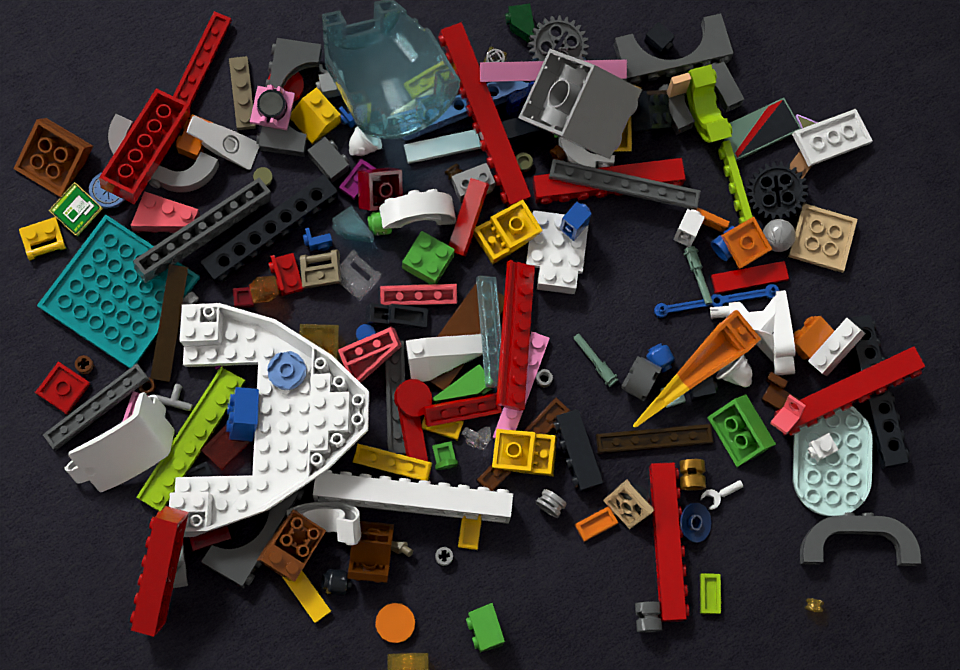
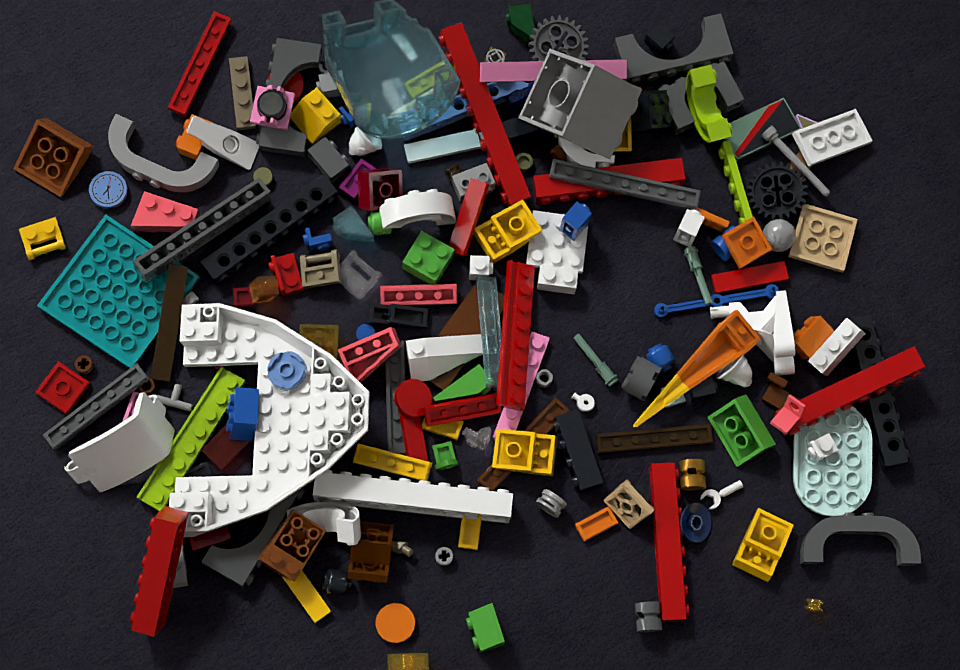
tile [49,182,103,236] -> none
red brick [99,88,190,204] -> none
light nougat tile [667,73,691,98] -> none
lime tile [700,574,721,614] -> none
none -> white brick [469,255,493,281]
none -> white piece [572,393,595,412]
none -> yellow slope [732,508,794,582]
none -> light grey piece [762,126,830,196]

